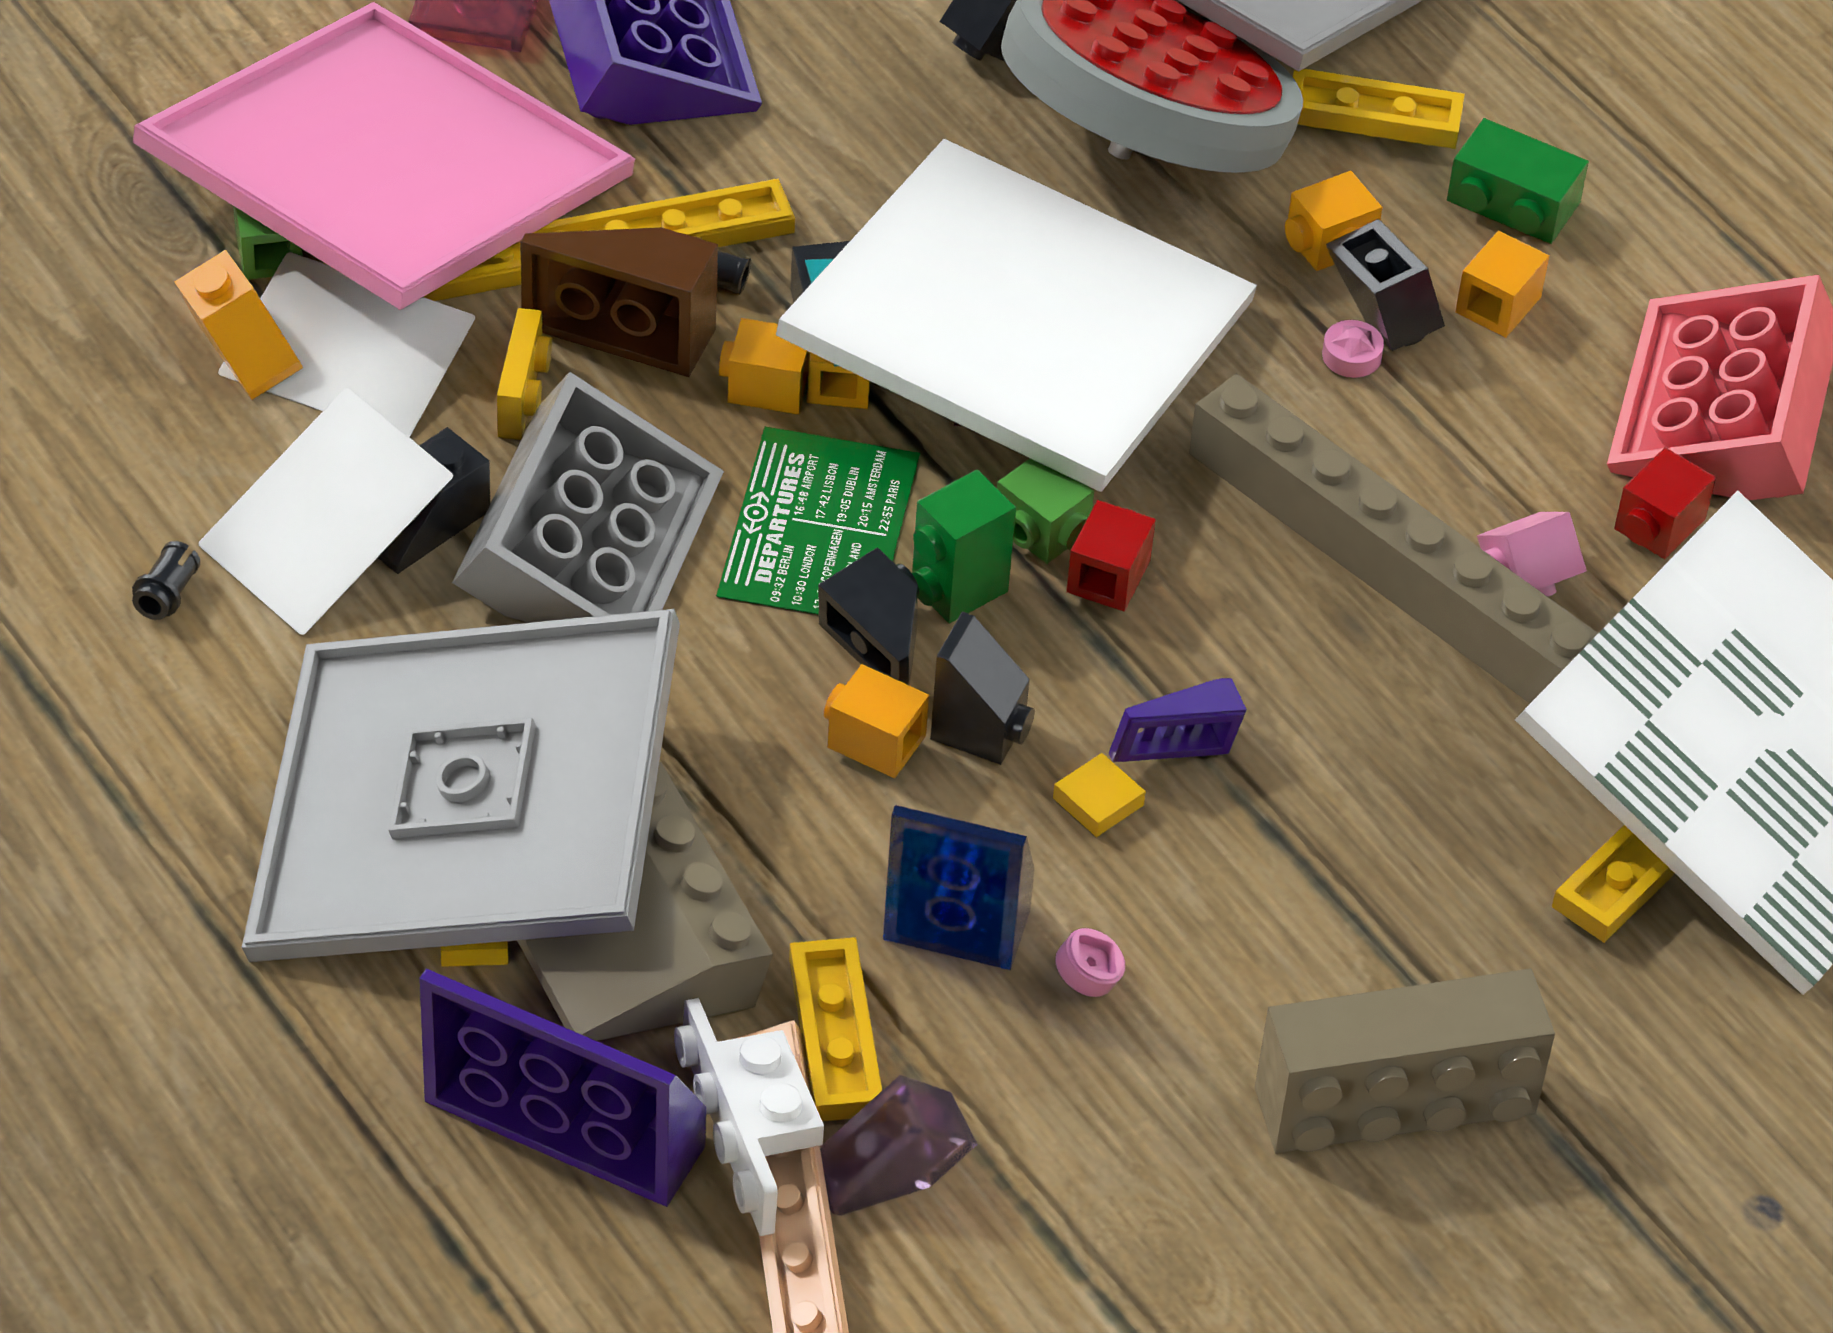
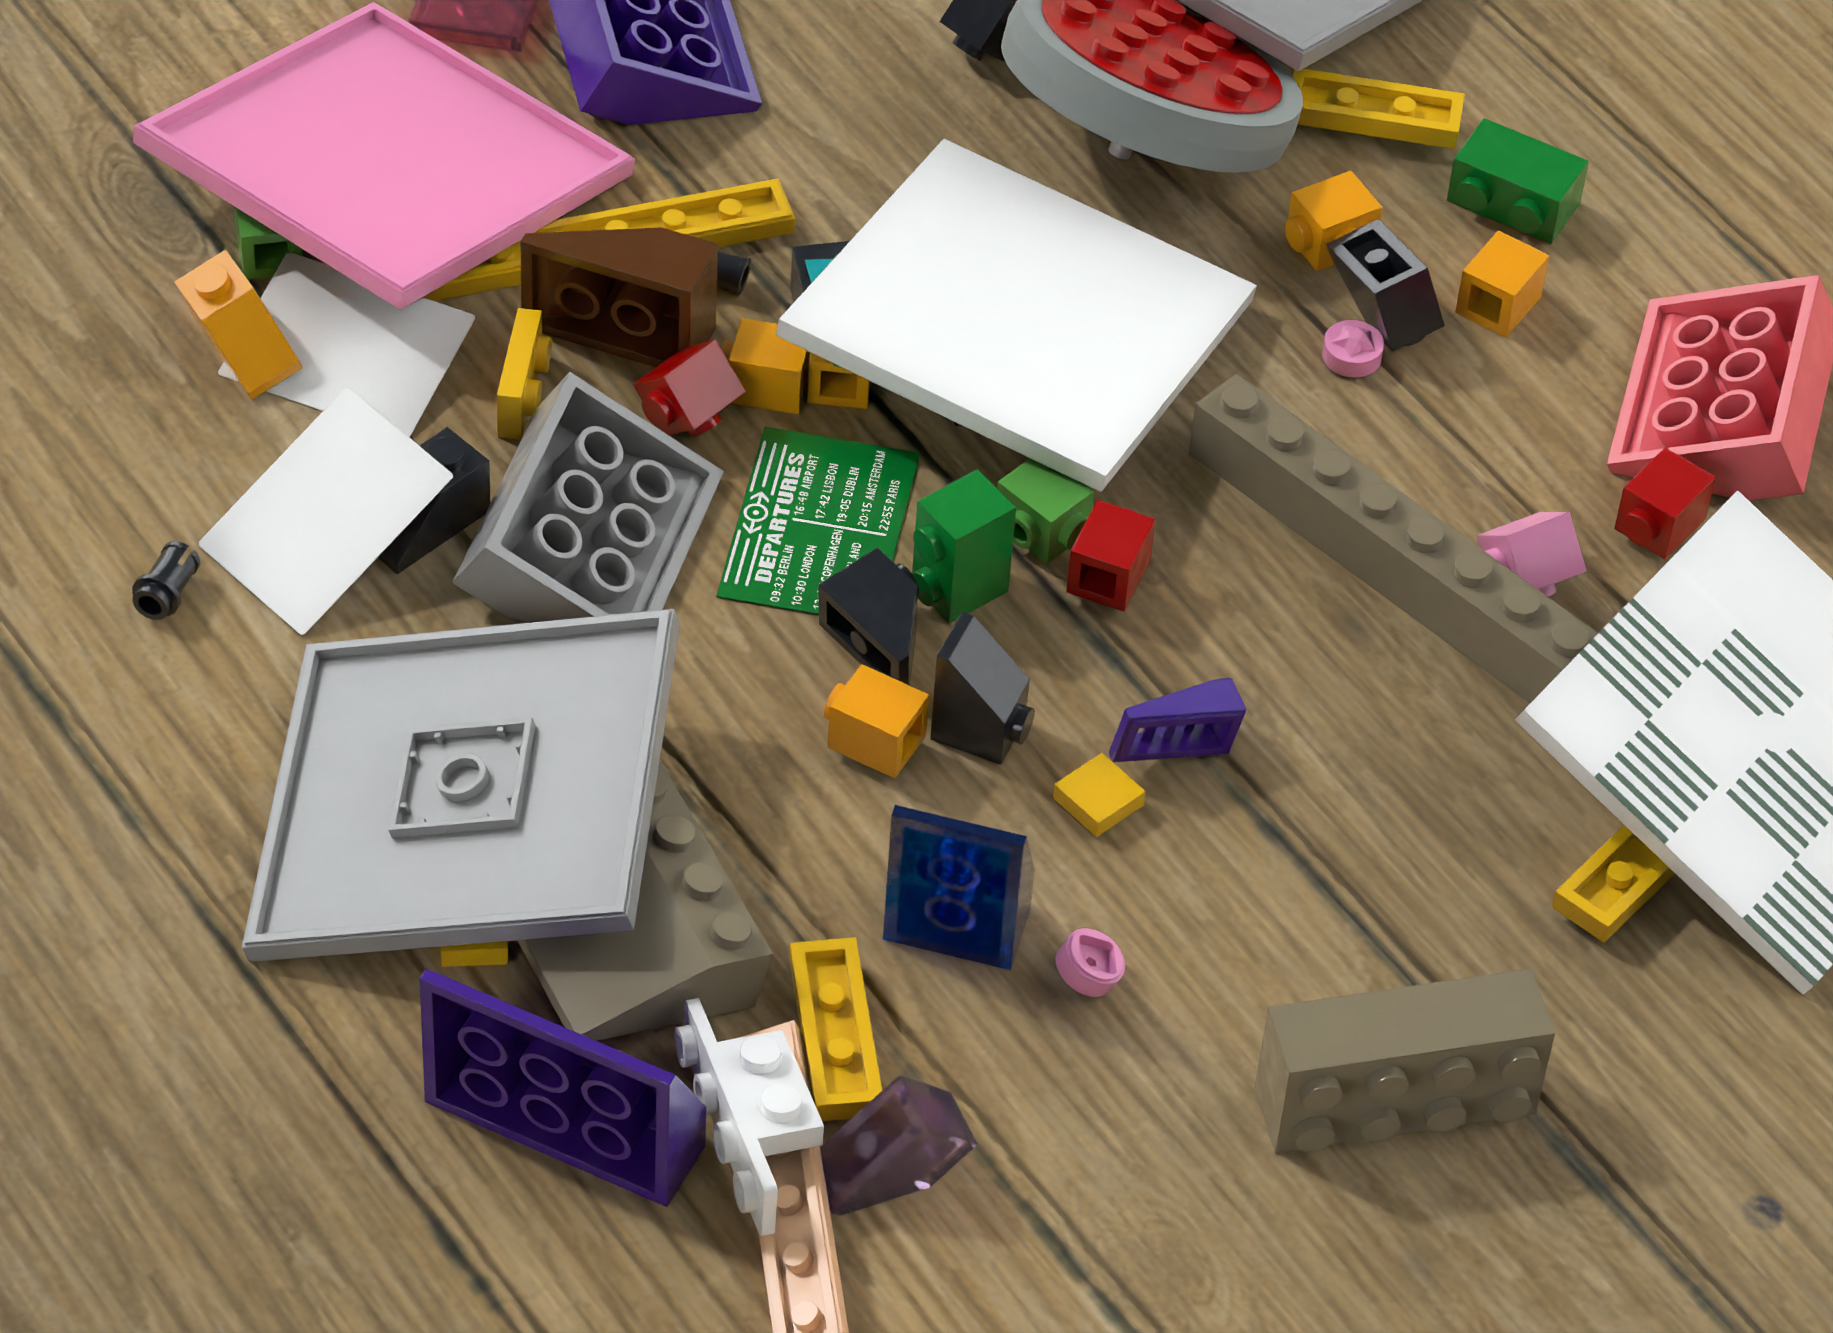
none -> brick [632,339,746,438]

